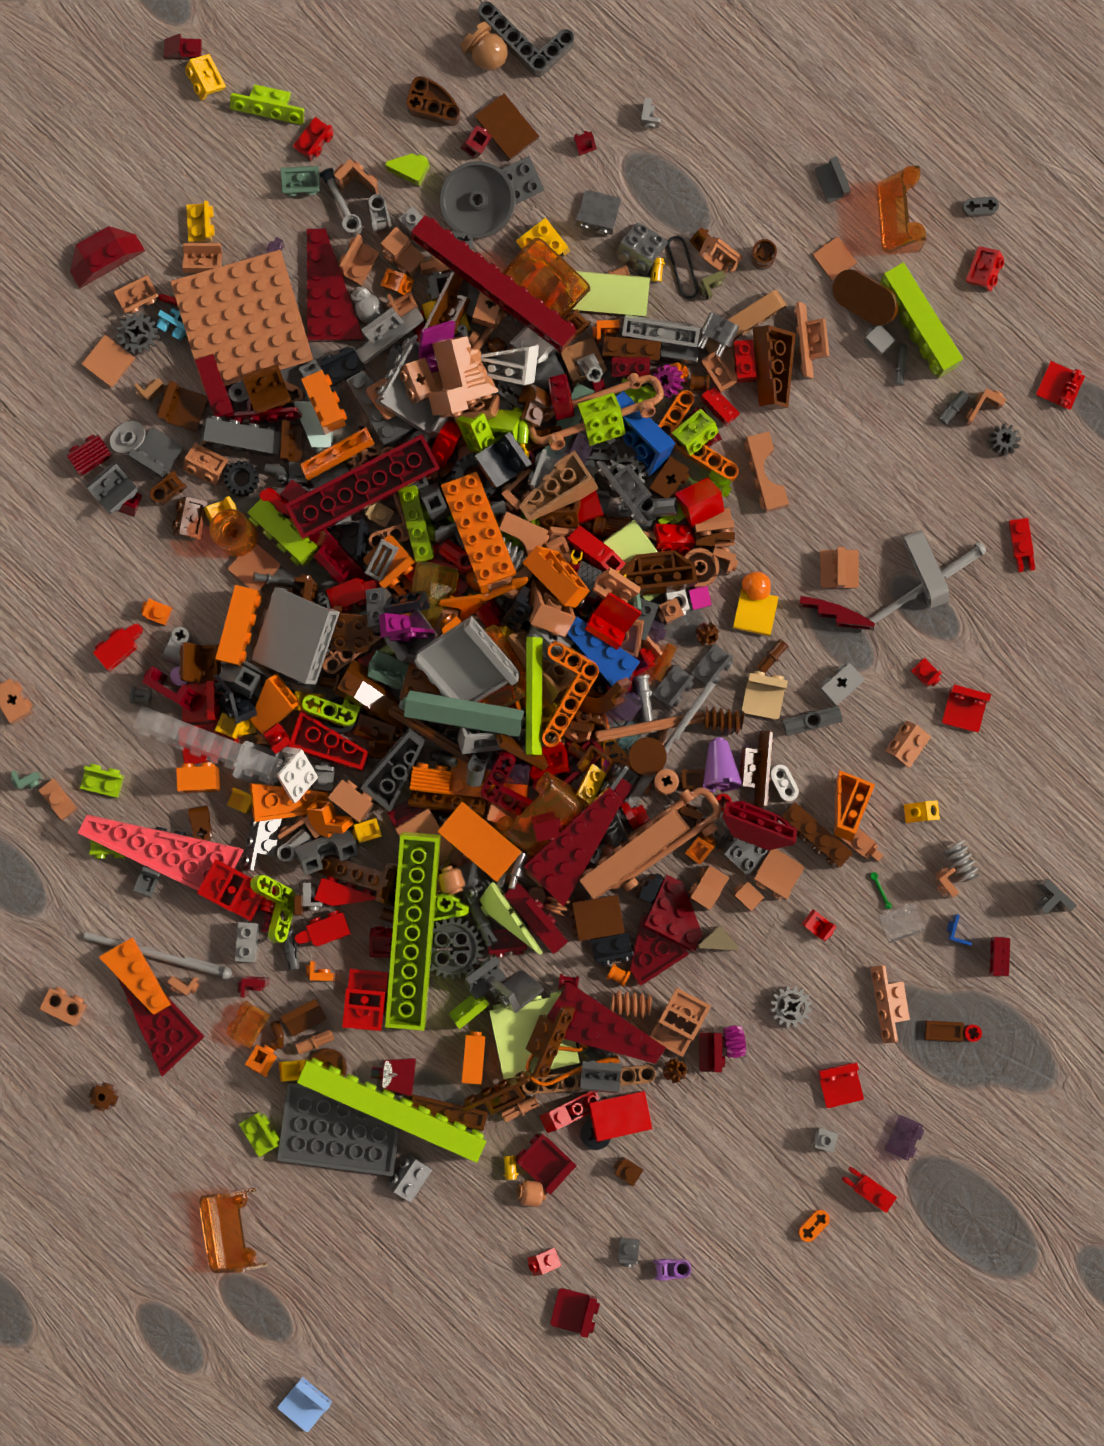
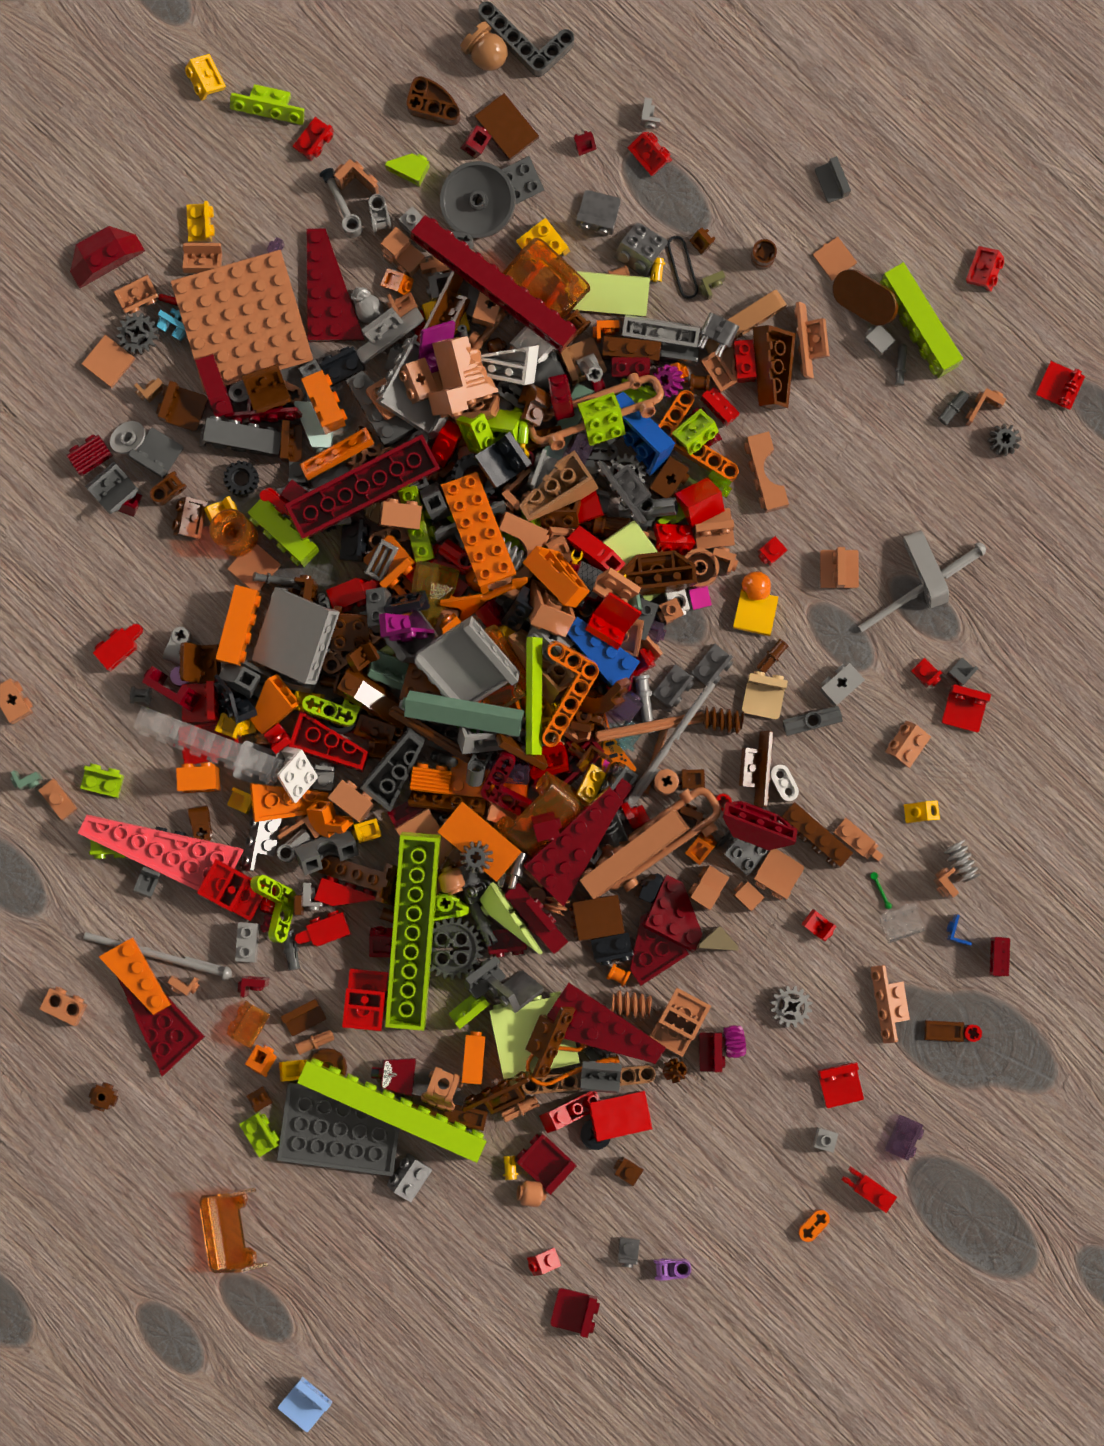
orange bracket [141,598,173,626] -> none
dark red slope [164,34,202,59] -> none
nougat bracket [183,443,229,486] -> none
dark grey arm [264,463,289,485] -> none
reddish brown arm [270,1021,284,1051] -> none
sand green bracket [281,165,321,196] -> none
orange bracket [306,961,335,981] -> none
dark red bracket [309,529,371,584] -> none
nougat bracket [338,234,380,287] -> none
dark red bush [558,973,579,991] -> none
reddish brown tile [629,737,667,775] -> none
clear orange pin [650,642,678,682] -> none
reddish brown slope [695,532,735,549] -> none
reddish brown gear [695,622,719,646] -> none
nougat hinge [698,237,743,274] -> none
medium lavender cone [703,737,741,792] -> none
dark red slope [799,596,875,631] -> none
orange wedge [834,770,875,842] -> none
clear orange windscreen [877,165,926,254] -> none
dark grey beam [962,197,999,217] -> none
red hinge [1008,518,1035,573] -> none
dark grey bracket [1034,879,1077,915] -> none
none -> reddish brown tile [246,1086,273,1112]
none -> reddish brown bracket [345,642,380,673]
none -> nougat brick [378,498,422,530]
none -> nougat piece [421,1067,463,1112]
none -> dark grey gear [460,841,494,874]
none -> red bracket [627,132,672,176]
none -> red bracket [758,536,788,566]
none -> dark grey panel [947,658,979,686]

